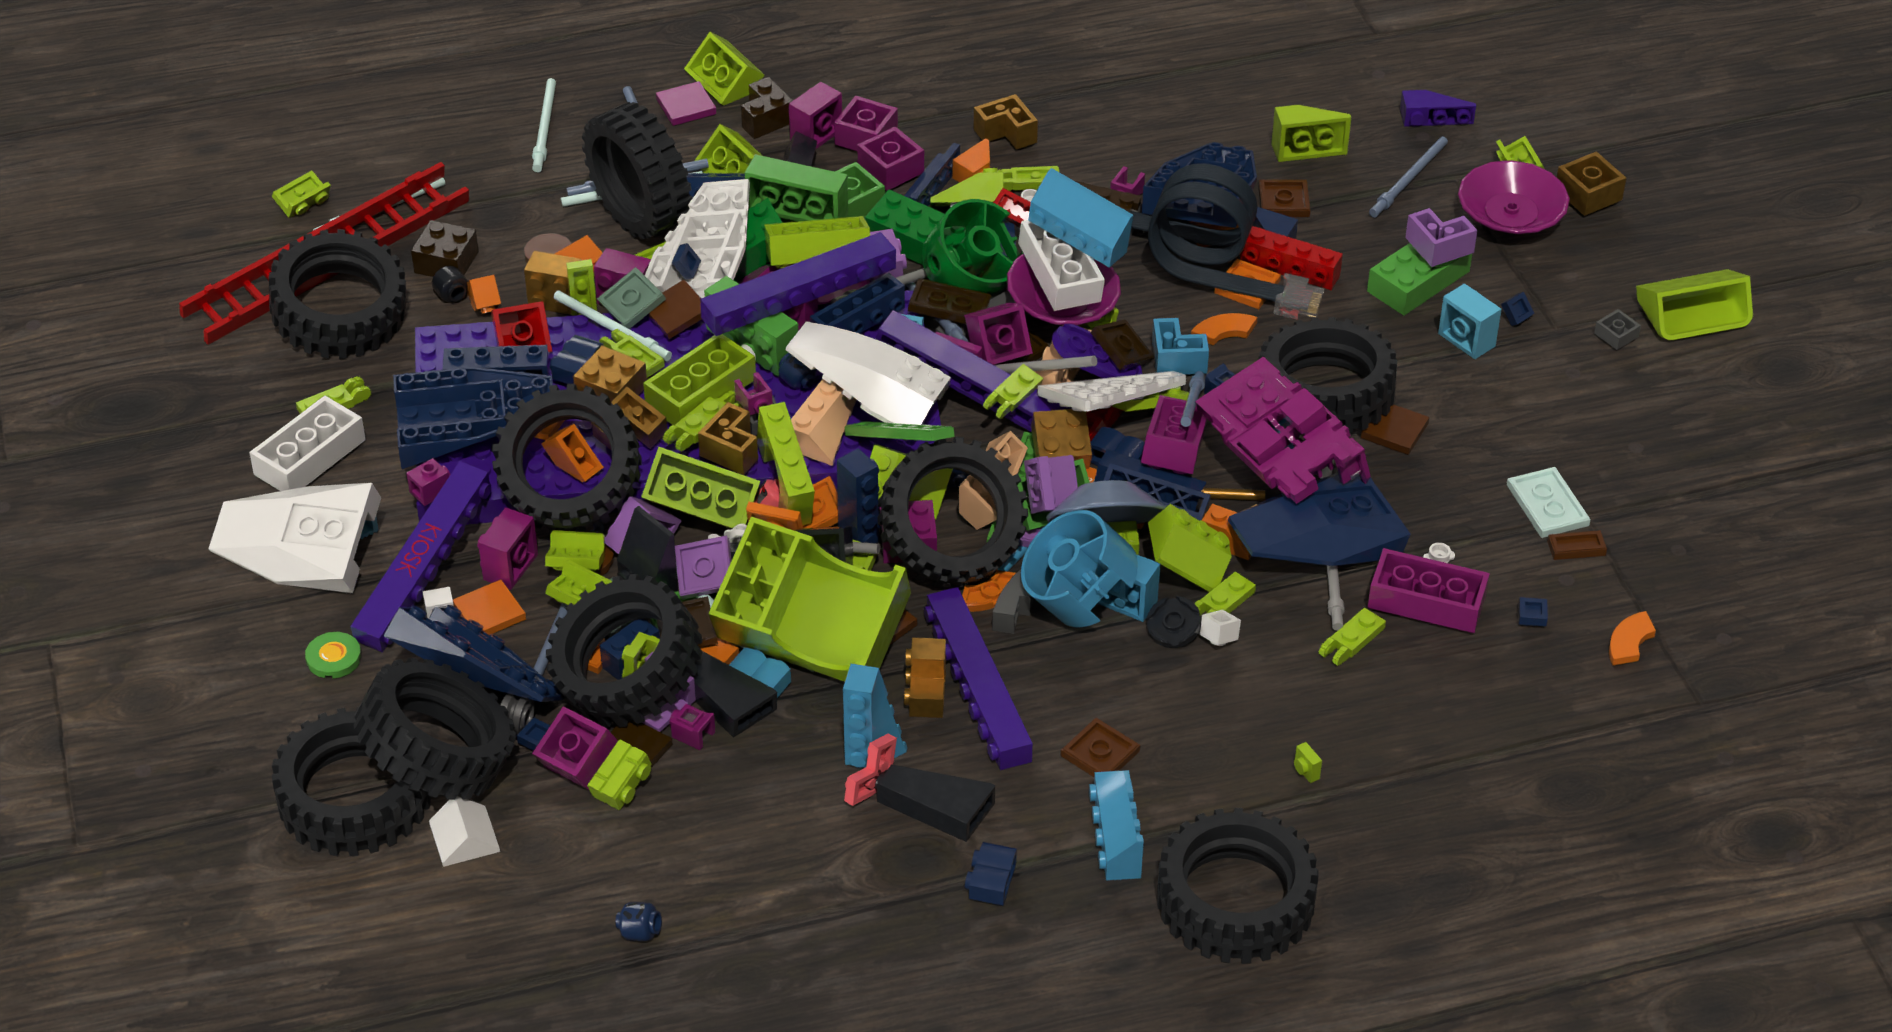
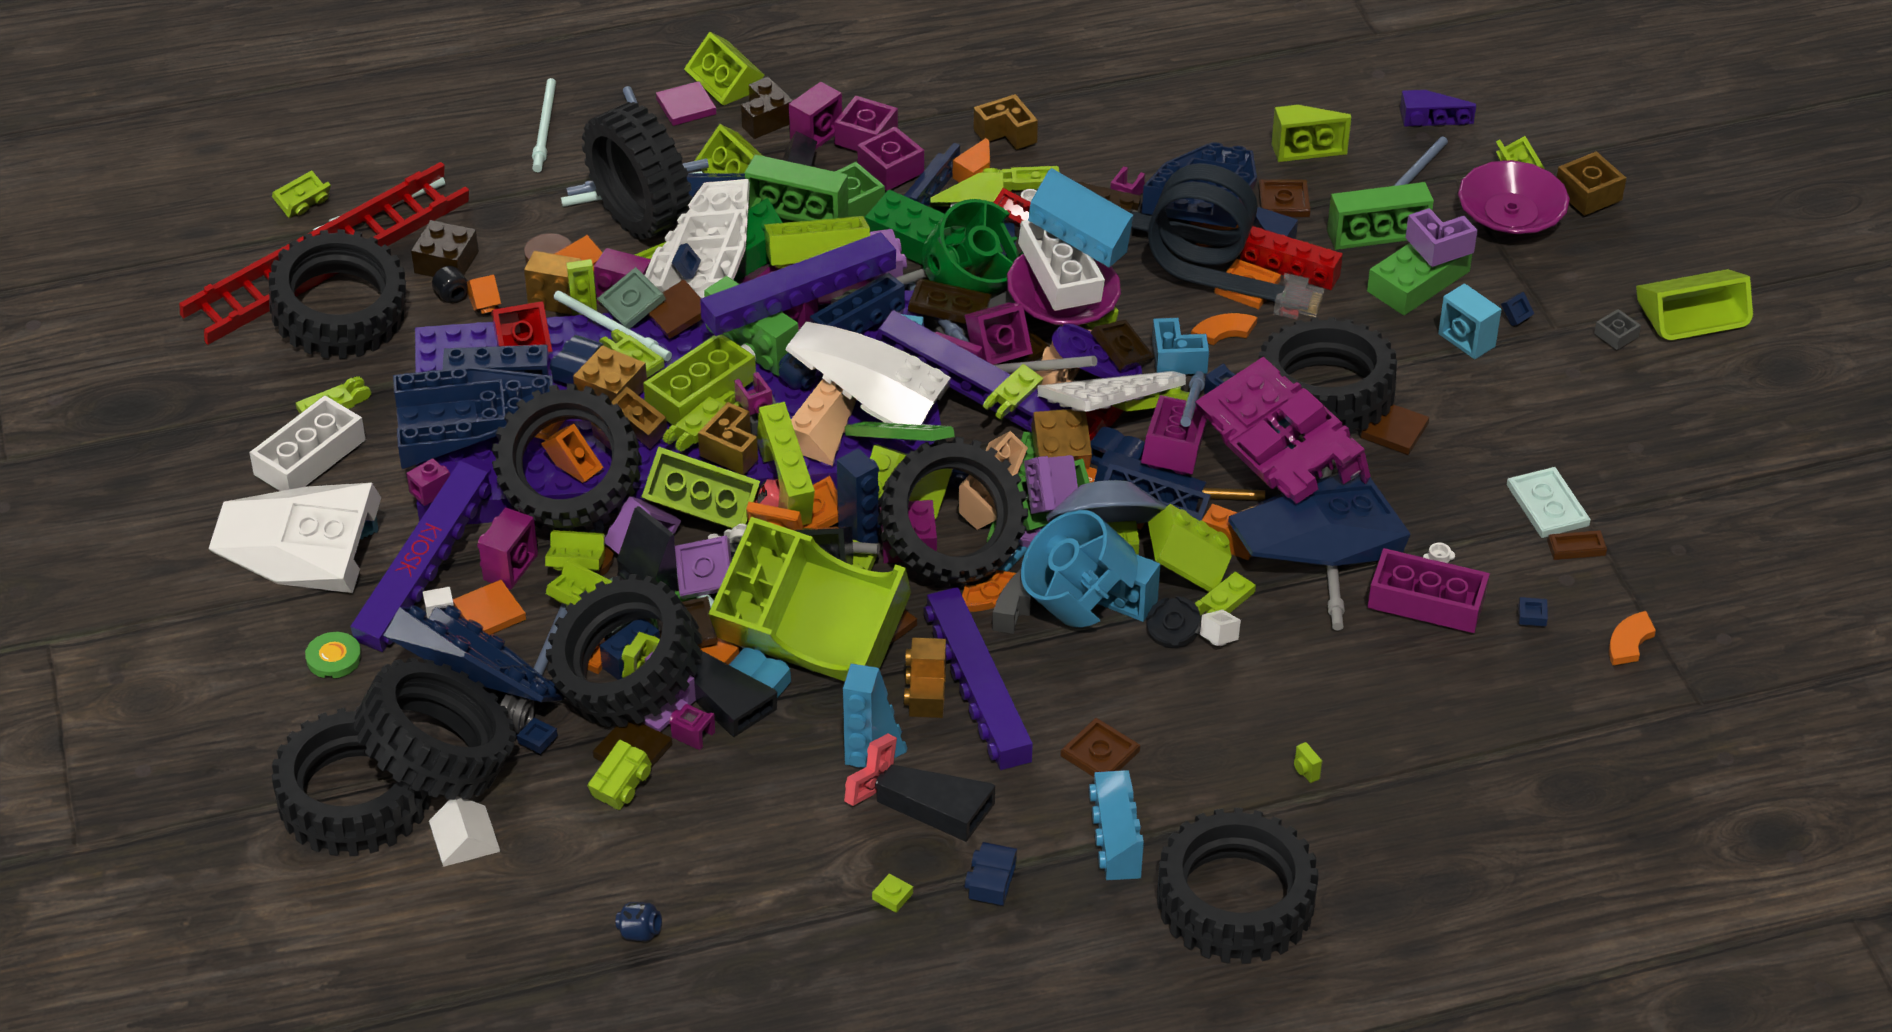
magenta brick [532,706,618,790] -> none
lime hinge [1318,607,1386,666] -> none
none -> lime plate [872,873,913,913]
none -> bright green brick [1327,182,1434,250]

